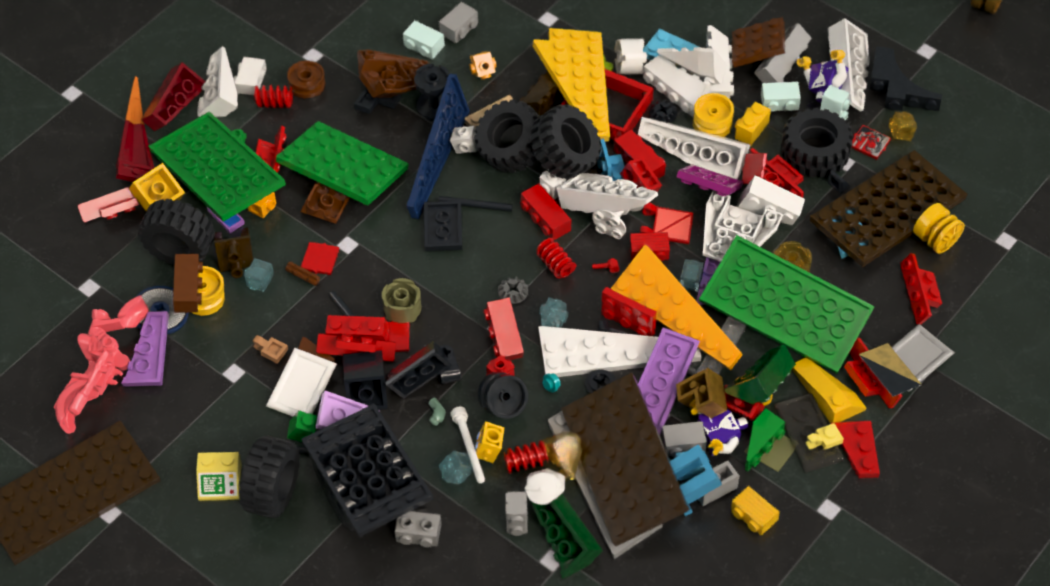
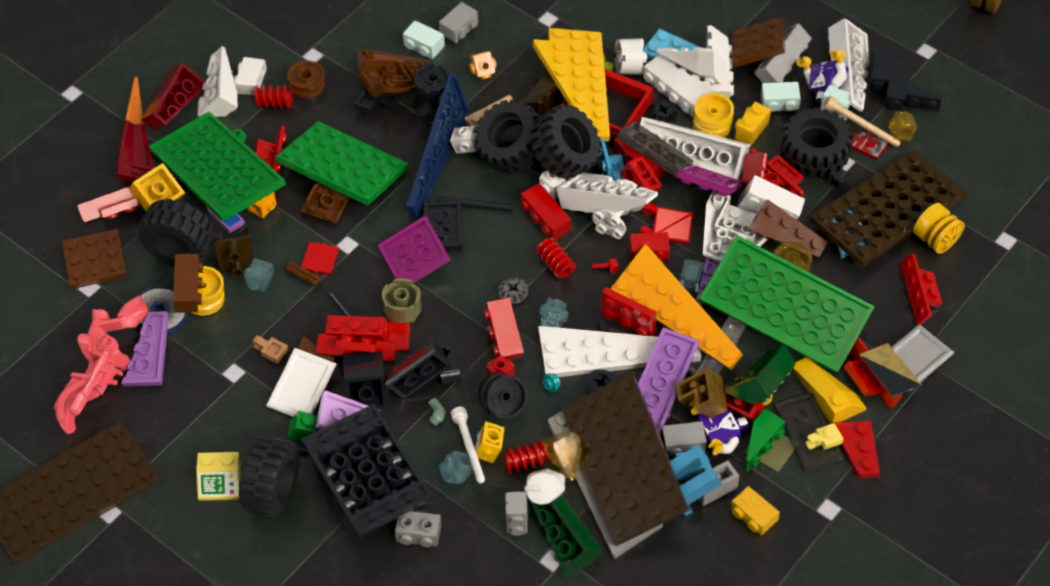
none -> reddish brown plate [62,229,127,290]
none -> magenta plate [378,216,451,283]
none -> clear smoke tile [617,121,694,177]
none -> reddish brown wing [747,199,827,258]
none -> tan piece [823,95,900,147]

